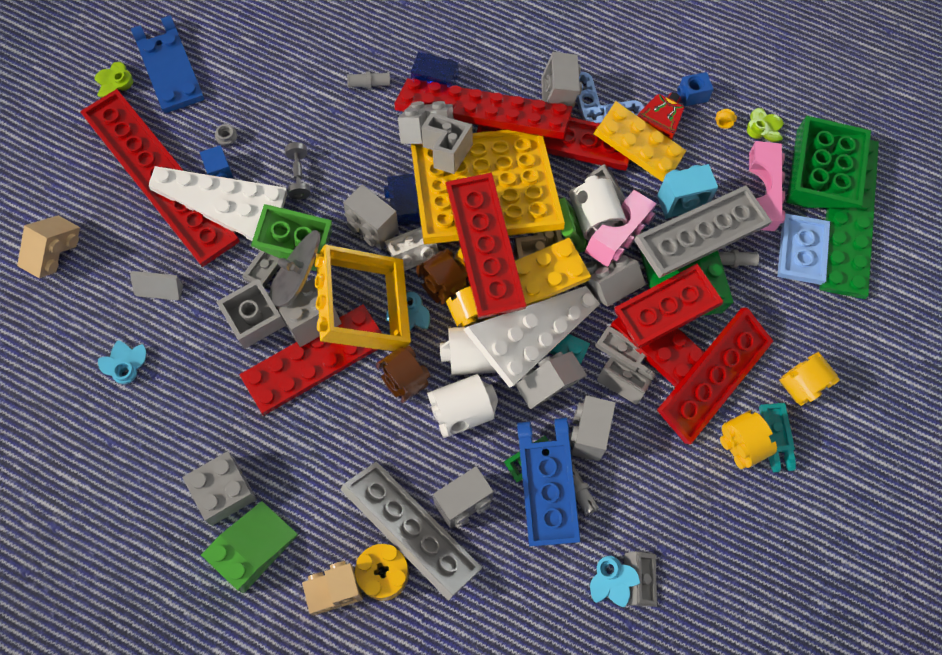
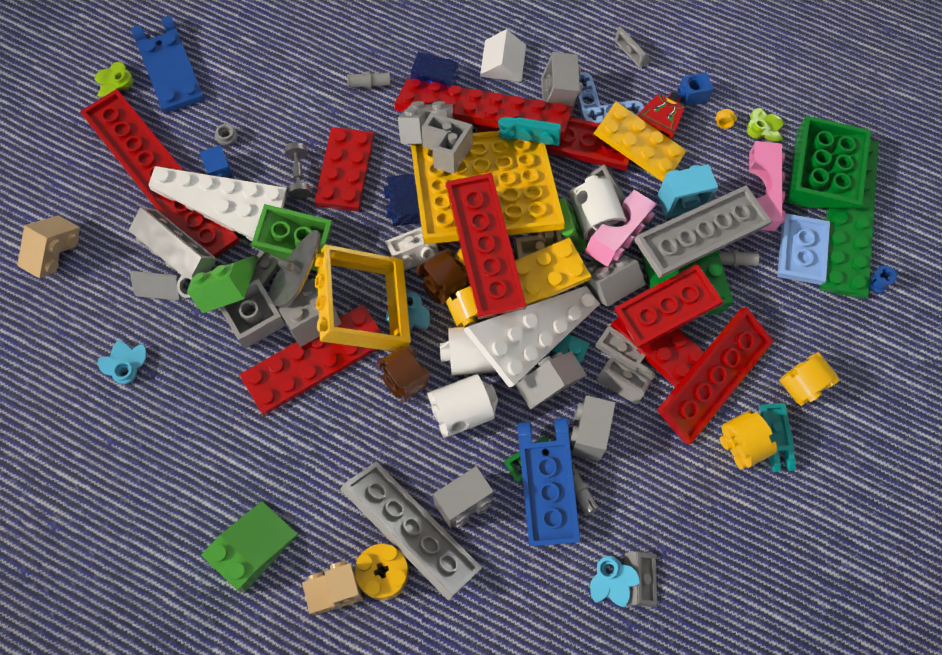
light grey brick [182,451,257,526] -> none
light grey brick [343,184,399,250] -> none
none -> light grey hinge [129,207,217,298]
none -> bright green slope [187,255,259,313]
none -> red plate [315,127,374,212]
none -> white slope [480,29,526,81]
none -> teal hinge [498,117,561,146]
none -> light grey slope [615,26,651,69]
none -> blue bush [869,266,897,293]

